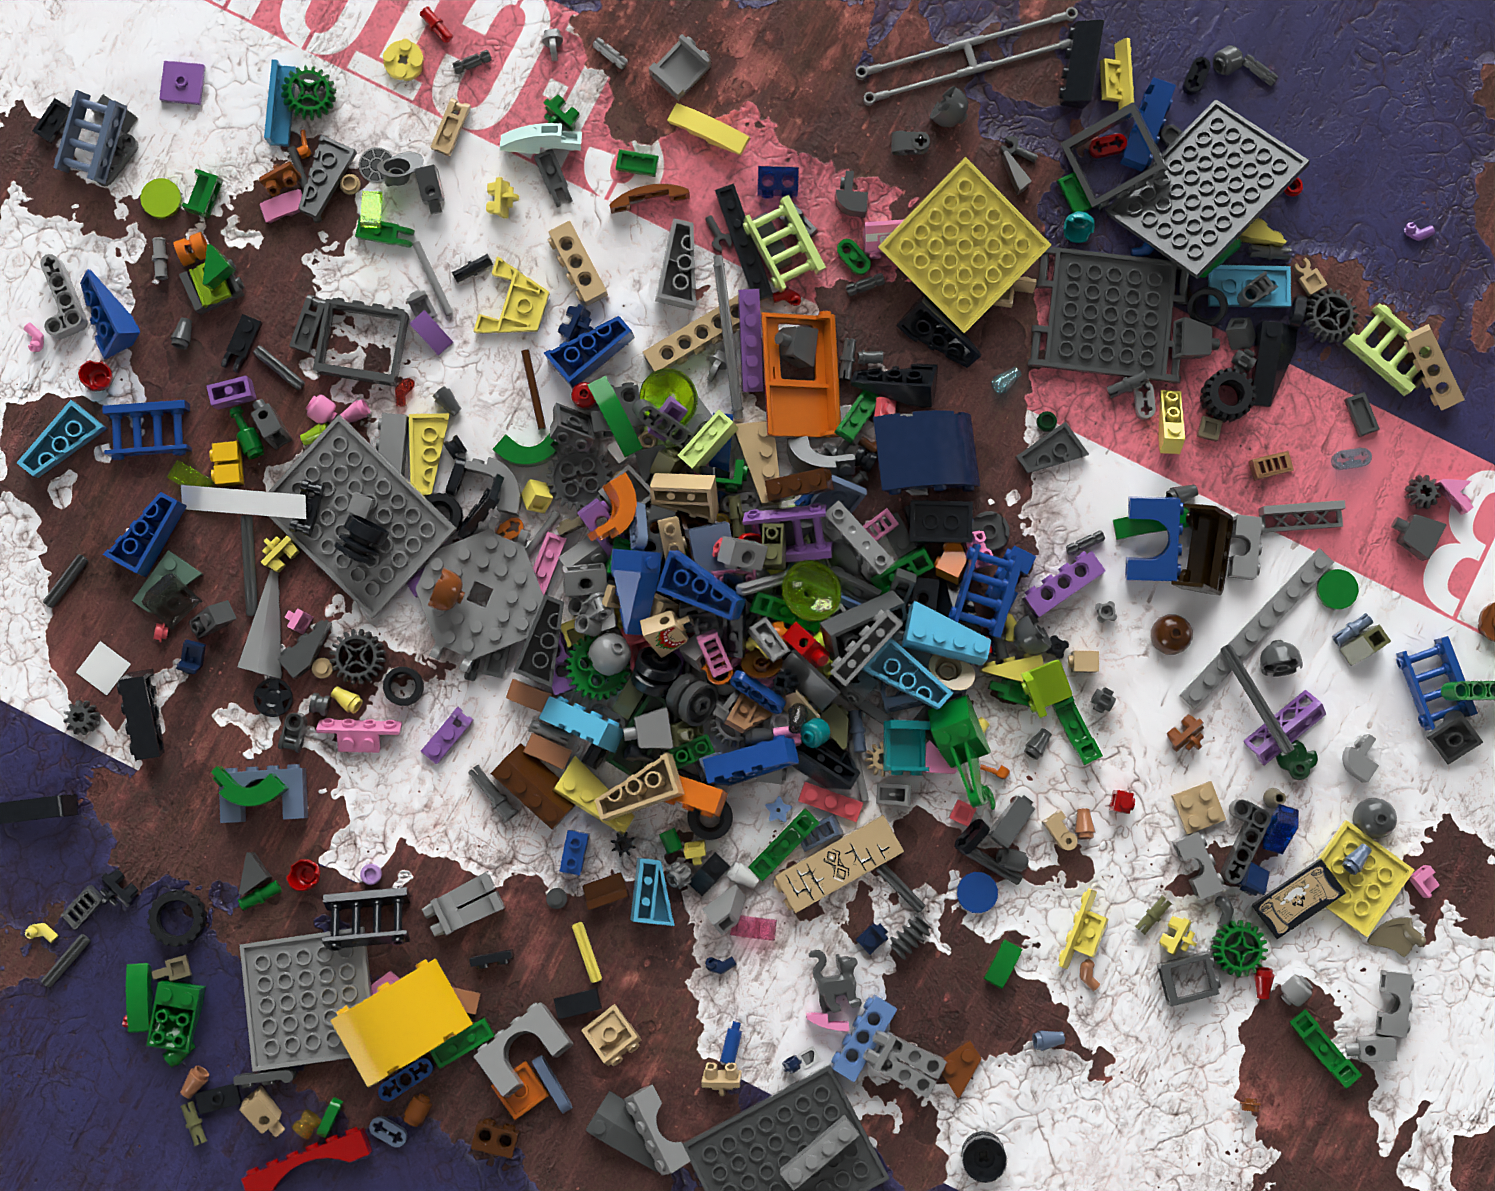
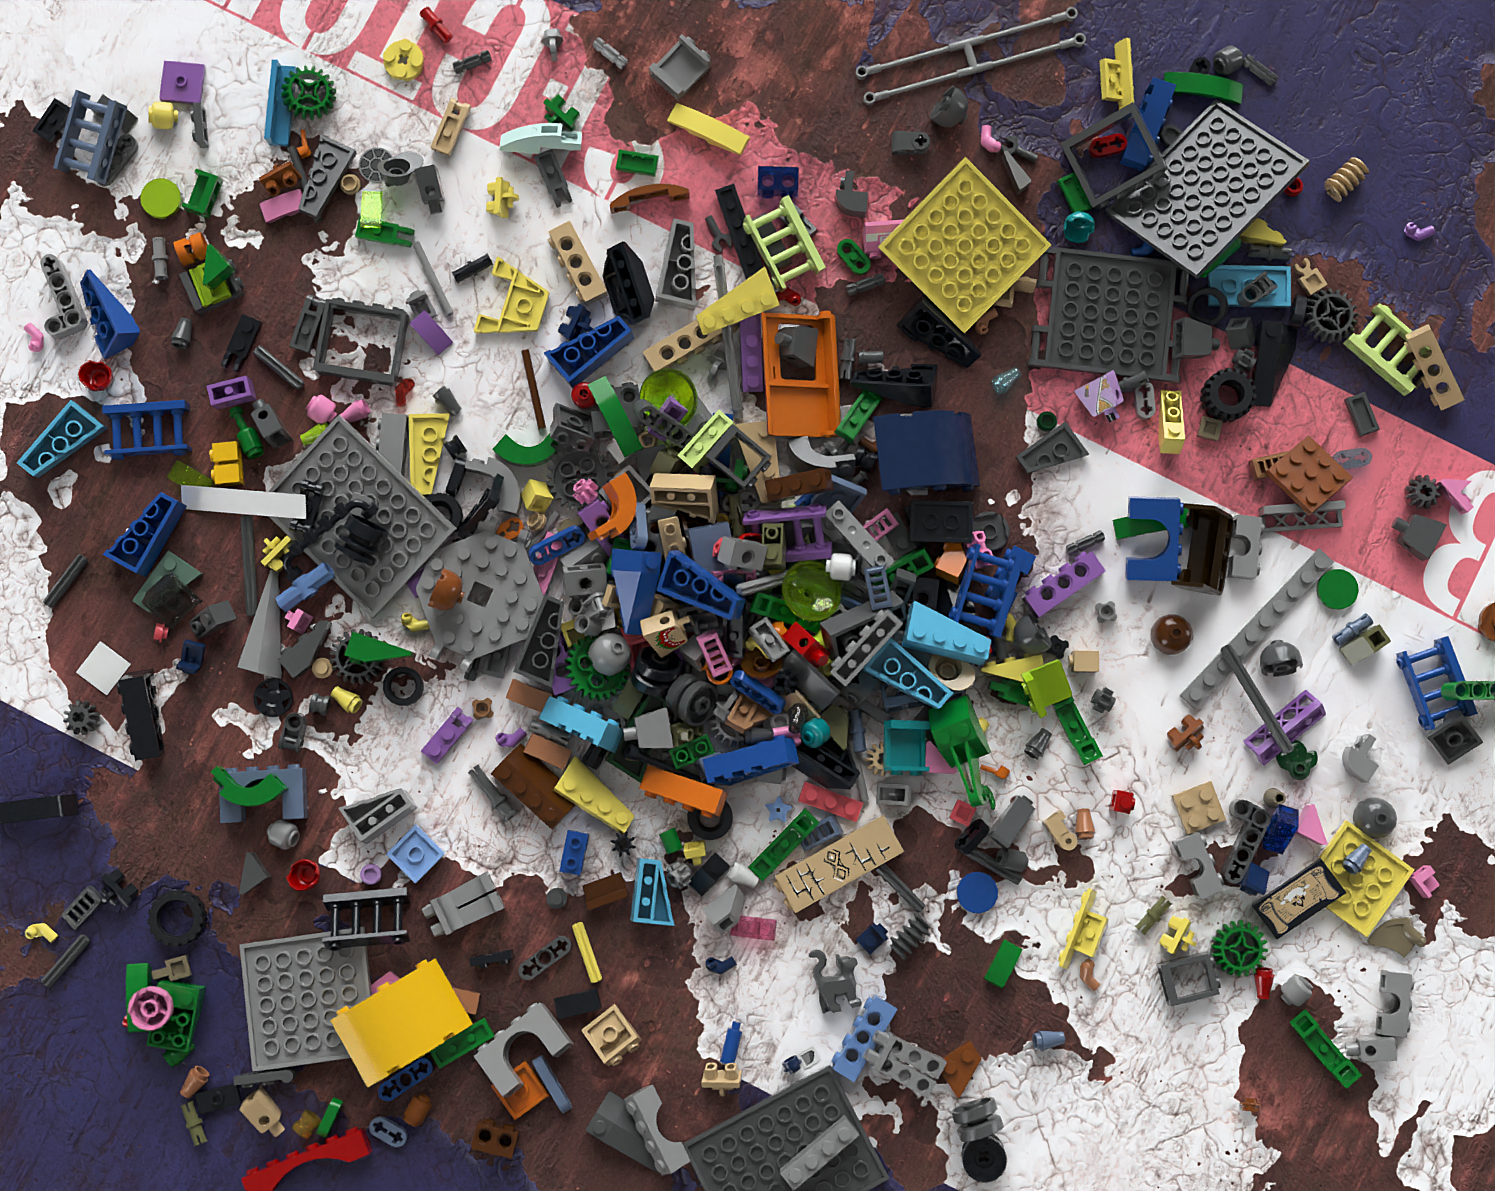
green pin [238,880,282,911] -> none
bright pink bracket [316,718,402,753] -> none
tan wedge [595,753,685,821] -> none
bright pink slope [806,1012,849,1031] -> none
coral plate [874,397,897,417] -> none
black slope [1058,19,1104,109] -> none
dark grey cone [1166,484,1198,503] -> none
dark grey arm [1215,896,1234,926] -> none
none -> bright pink cylinder [128,986,174,1031]
none -> light yellow head [148,102,178,129]
none -> dark grey plate [190,102,209,148]
none -> light grey head [267,819,300,850]
none -> medium blue piece [276,562,335,612]
none -> black bar [282,499,379,583]
none -> light grey wedge [339,788,418,844]
none -> green slope [344,632,415,665]
none -> light blue plate [386,824,446,883]
none -> light yellow arm [401,612,430,632]
none -> medium nougat plate [472,698,494,720]
none -> medium lavender arm [495,727,527,747]
none -> dark grey beam [518,936,572,980]
none -> tan plate [527,512,547,532]
none -> blue beam [528,525,585,565]
none -> bright pink gear [573,479,599,504]
none -> black wedge [602,241,655,325]
none -> light yellow wing [696,267,780,335]
none -> dark grey window [706,424,772,491]
none -> white head [826,553,856,581]
none -> sand blue slope [864,565,893,610]
none -> dark grey wheel [951,1097,1004,1142]
none -> nougat arm [975,307,998,335]
none -> bright pink arm [981,125,1001,153]
none -> lavender torso [1074,370,1124,423]
none -> green slope [1163,72,1243,105]
none -> dark orange plate [1265,435,1353,516]
none -> bright pink slope [1292,804,1328,845]
none -> tan piece [1325,157,1369,202]

